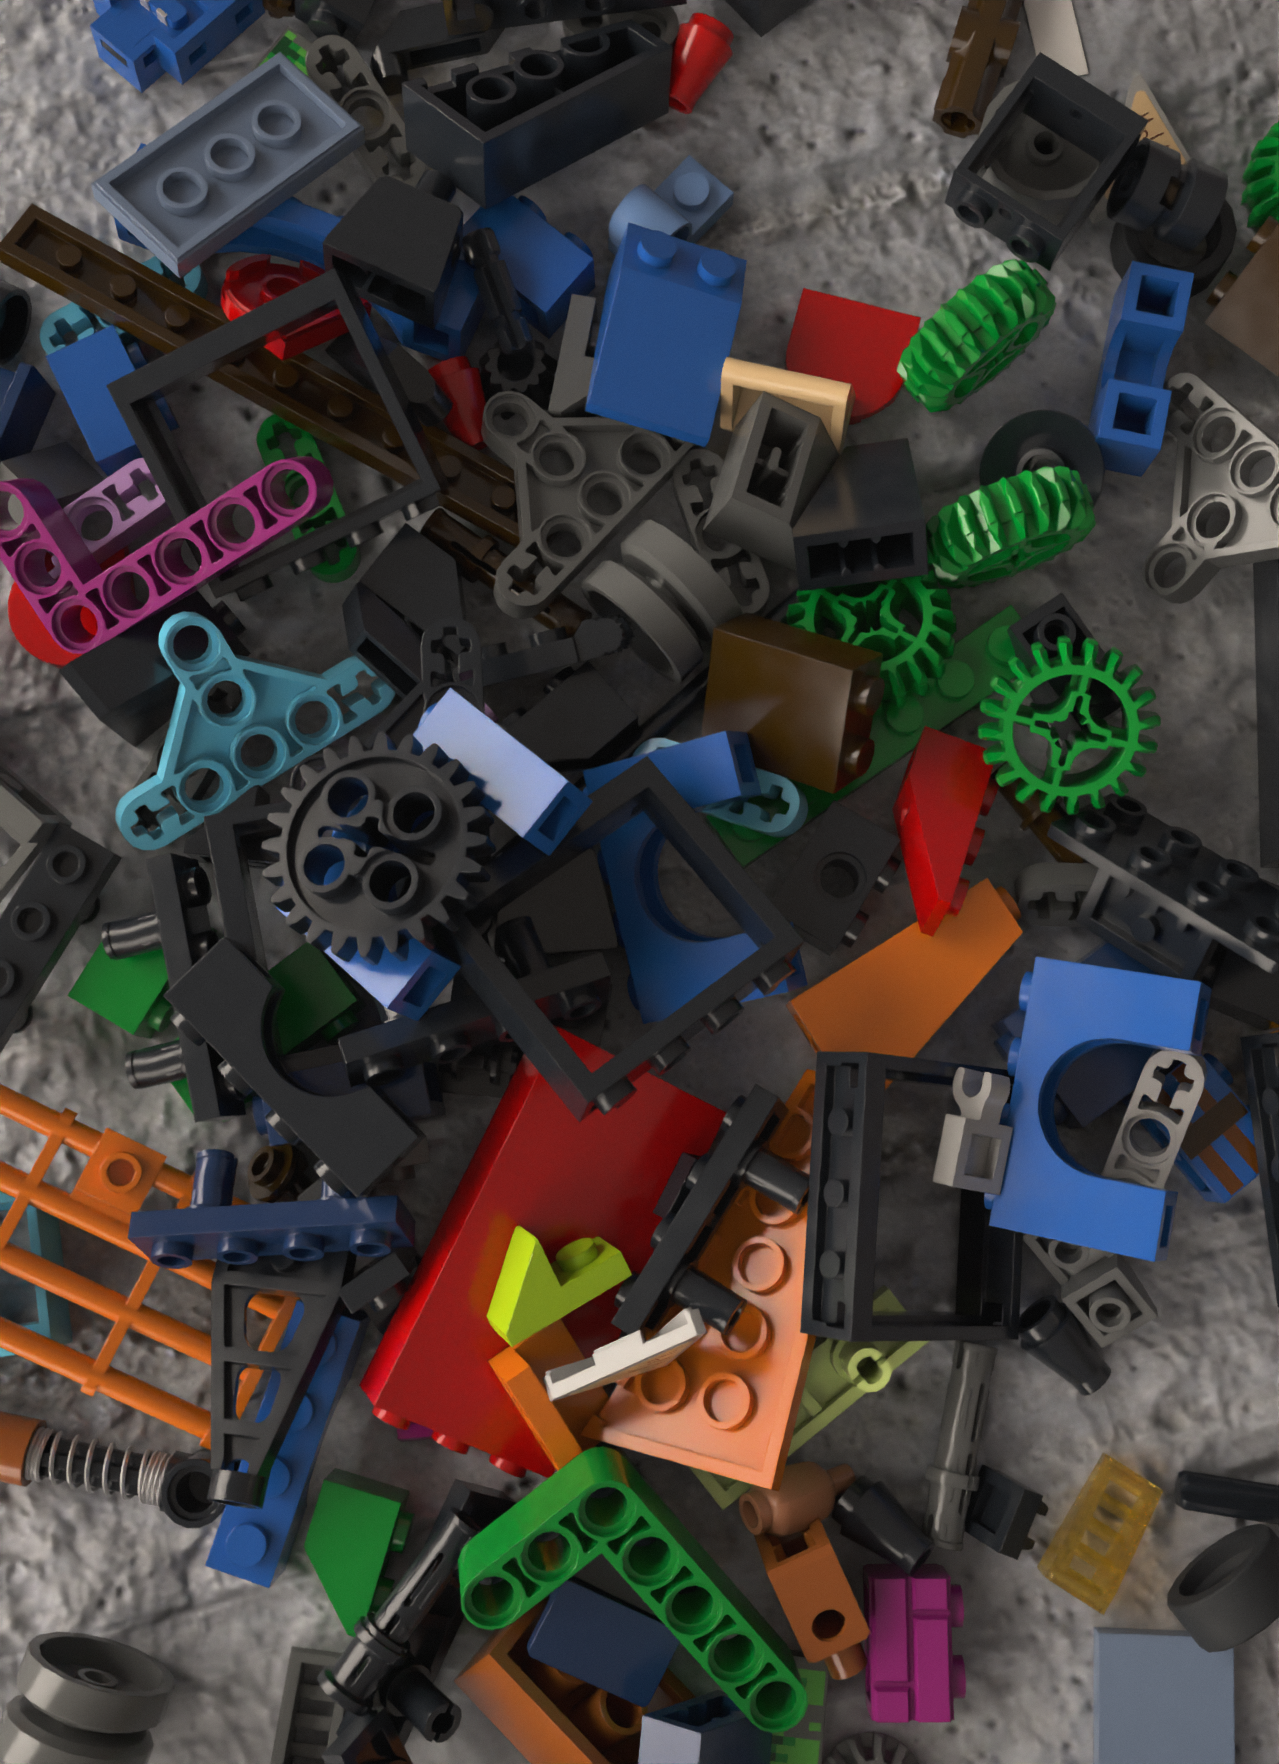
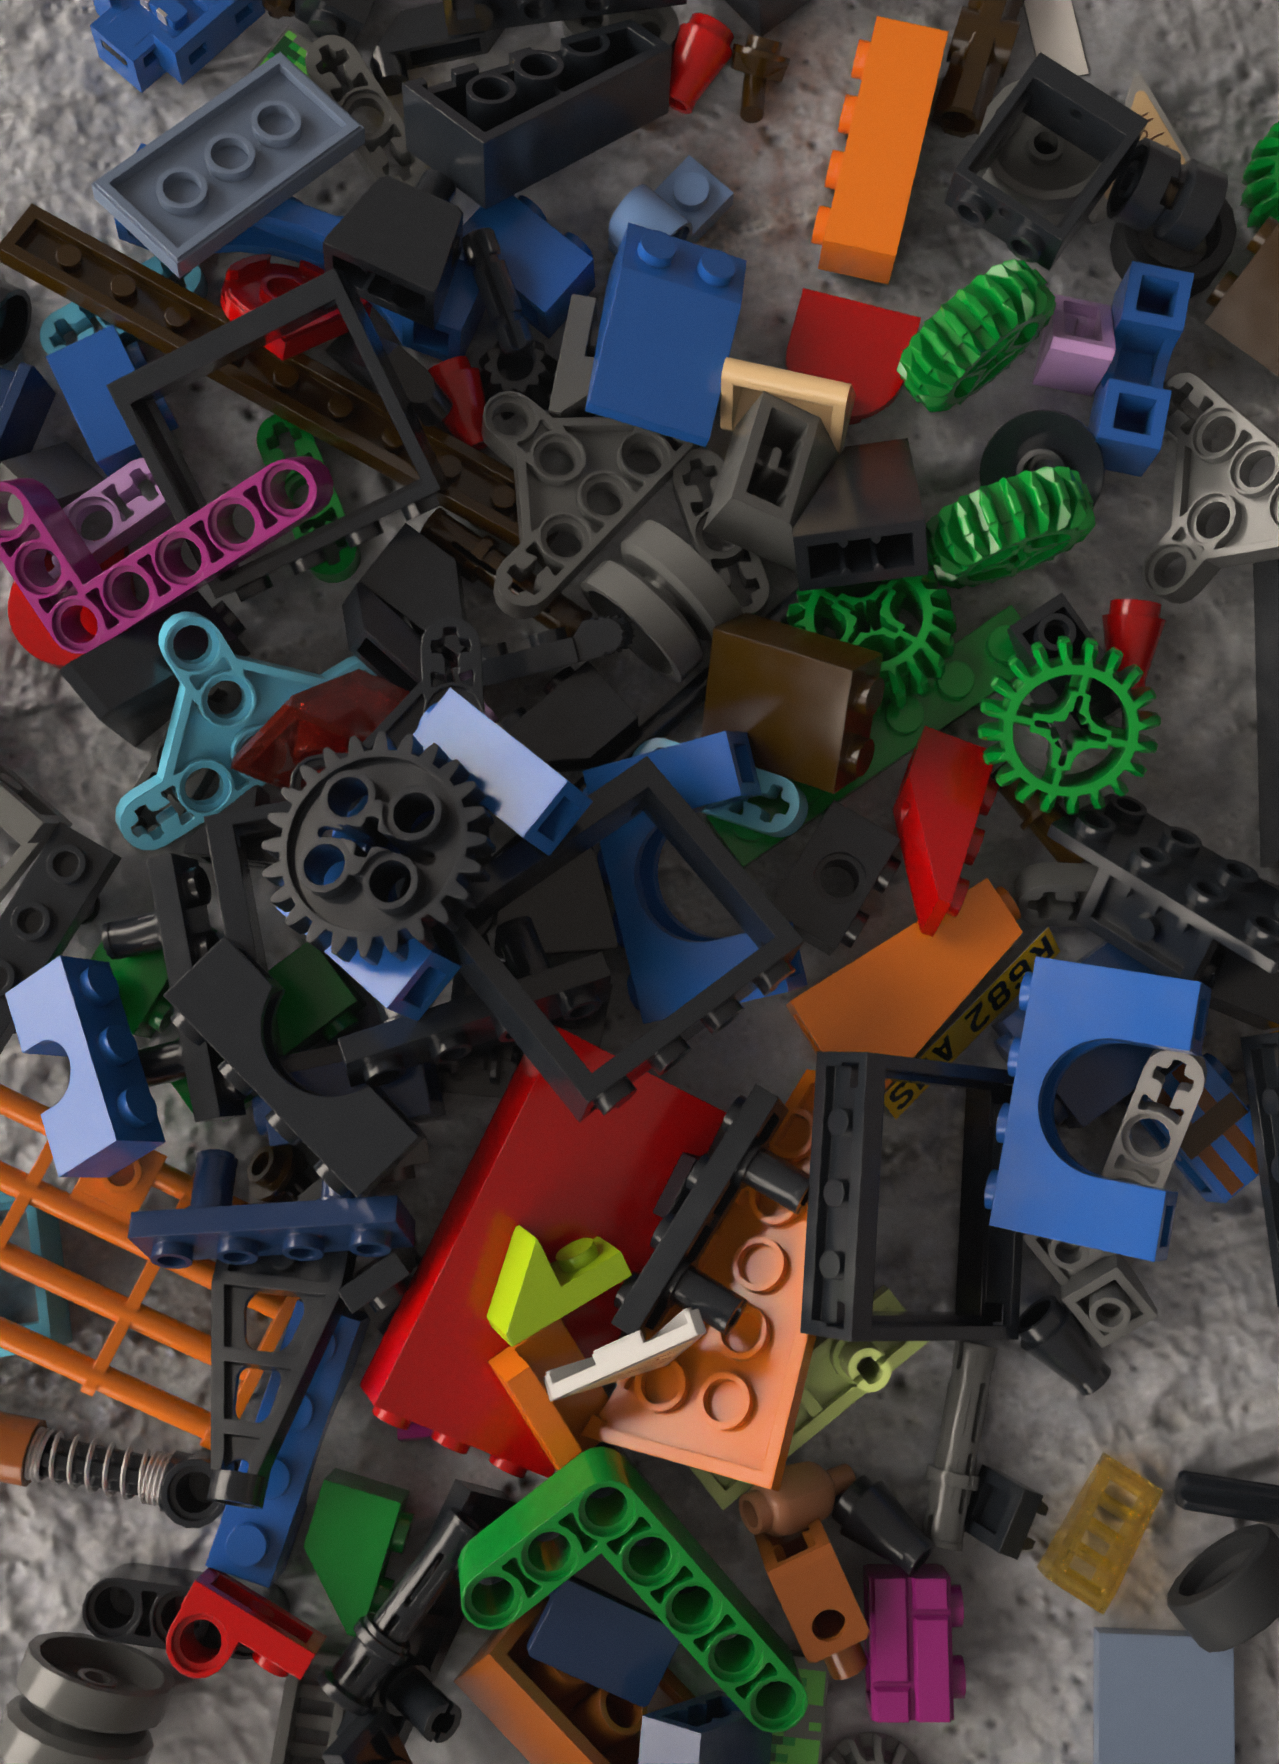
light grey plate [933,1067,1013,1195] -> none
none -> blue arch [5,955,166,1178]
none -> black beam [82,1563,290,1660]
none -> red plate [166,1568,328,1680]
none -> clear red slope [231,669,410,789]
none -> dark brown plate [731,34,790,123]
none -> orange brick [811,16,949,284]
none -> yellow sticker [884,927,1061,1120]
none -> lavender slope [1032,294,1116,396]
none -> red cone [1102,599,1166,690]

